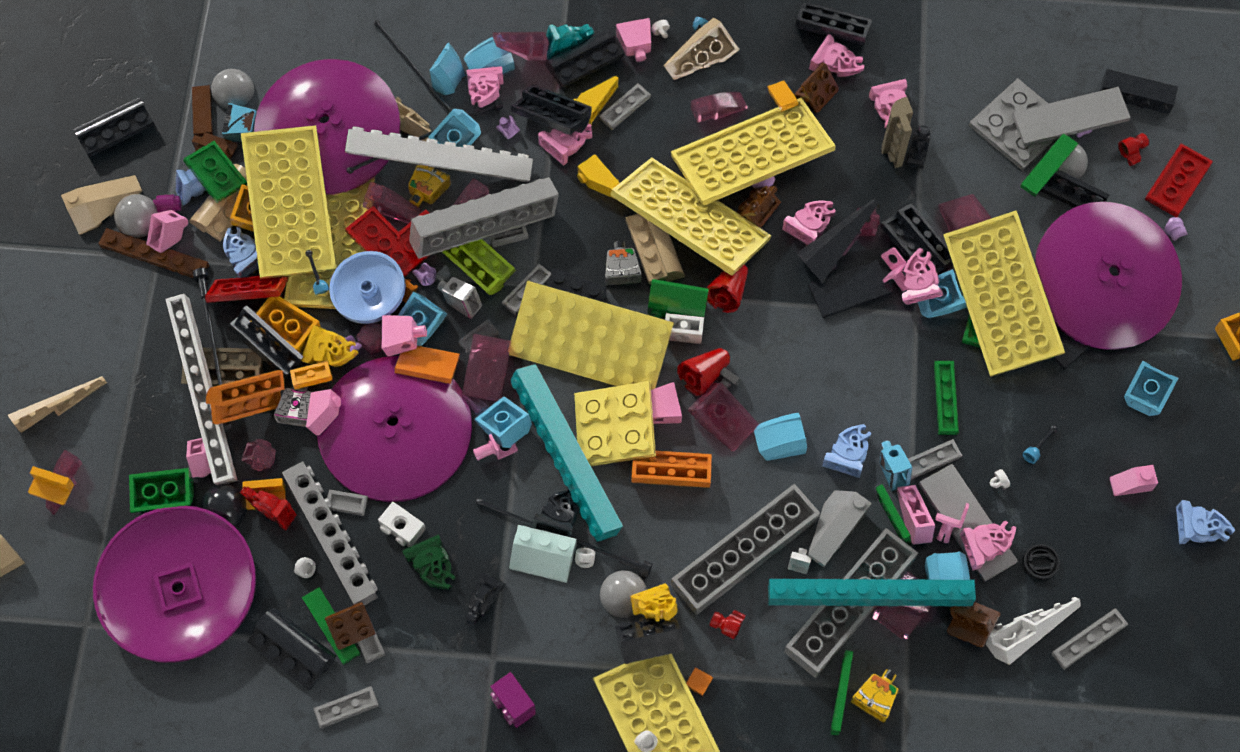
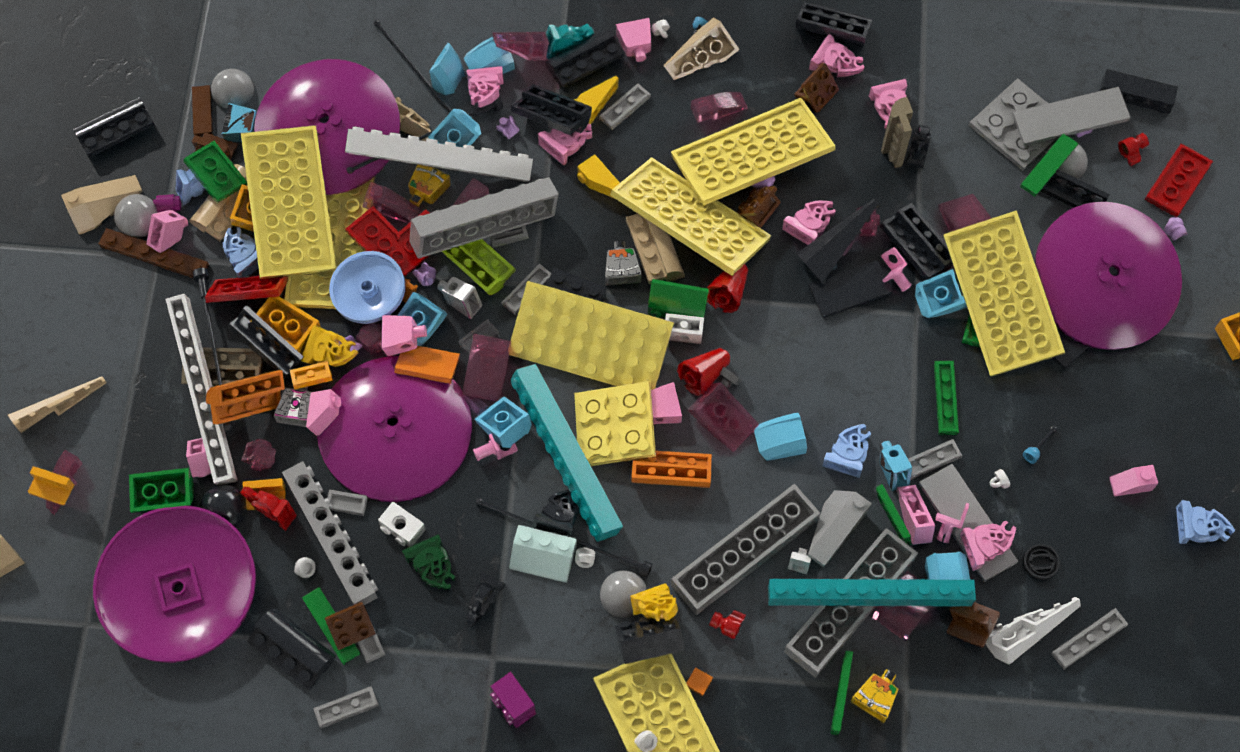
hinge [305,250,329,295] -> none
light orange tile [768,81,798,111] -> none
bright pink piece [902,248,943,305] -> none
medium azure slope [1124,361,1178,416] -> none

